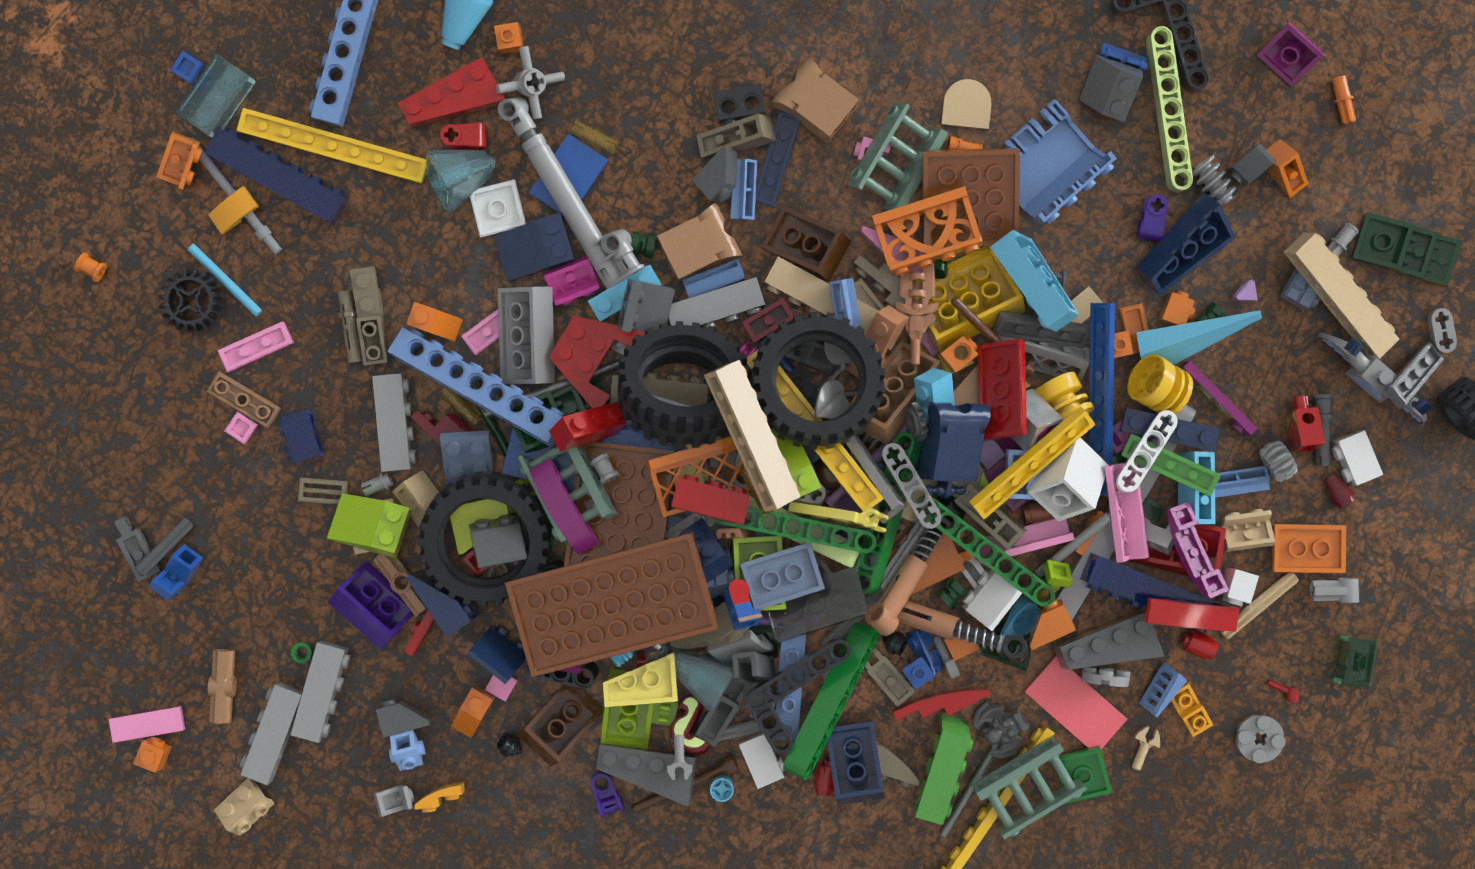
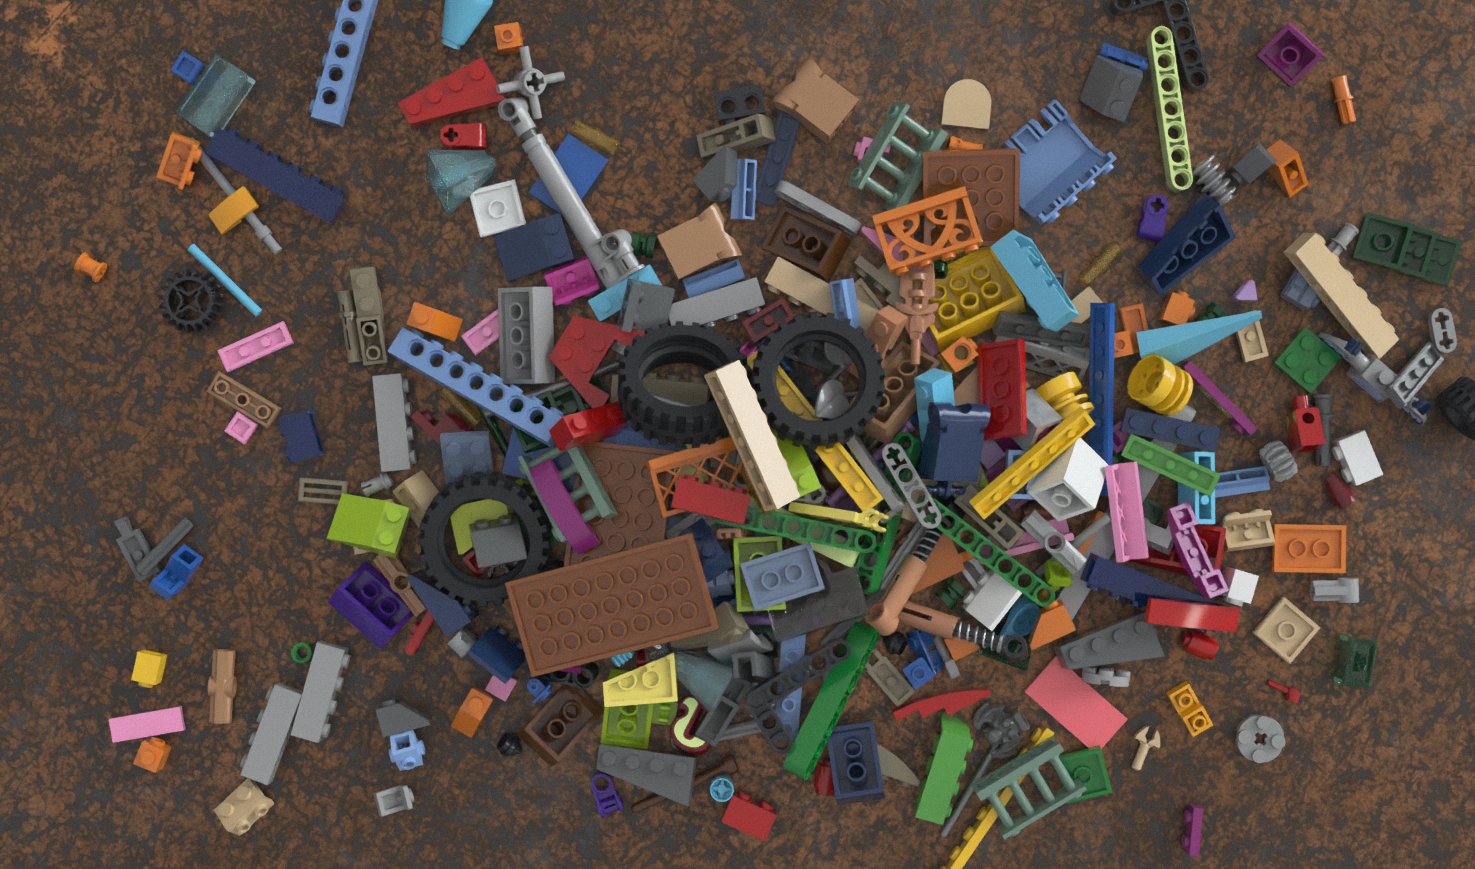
yellow plate [236,108,429,184] -> none
light orange slope [415,782,465,812] -> none
light grey bush [589,453,620,485] -> none
light grey bar [667,735,692,780] -> none
leg [724,579,763,630] -> none
white brick [739,732,784,789] -> none
dark grey gear [905,402,928,441] -> none
reddish brown piece [951,297,1035,379] -> none
white beam [1116,410,1178,493] -> none
medium blue slope [1139,662,1187,717] -> none
tan axle [1220,572,1299,639] -> none
none -> yellow brick [131,650,167,688]
none -> light grey leg [446,626,479,658]
none -> blue hinge [527,675,553,703]
none -> red brick [721,791,777,841]
none -> light grey beam [774,180,861,236]
none -> light grey piece [1019,509,1087,575]
none -> clear yellow pin [1079,242,1123,286]
none -> magenta plate [1181,804,1203,857]
none -> tan plate [1235,310,1269,362]
none -> tan tile [1252,596,1320,664]
none -> green plate [1273,326,1342,394]

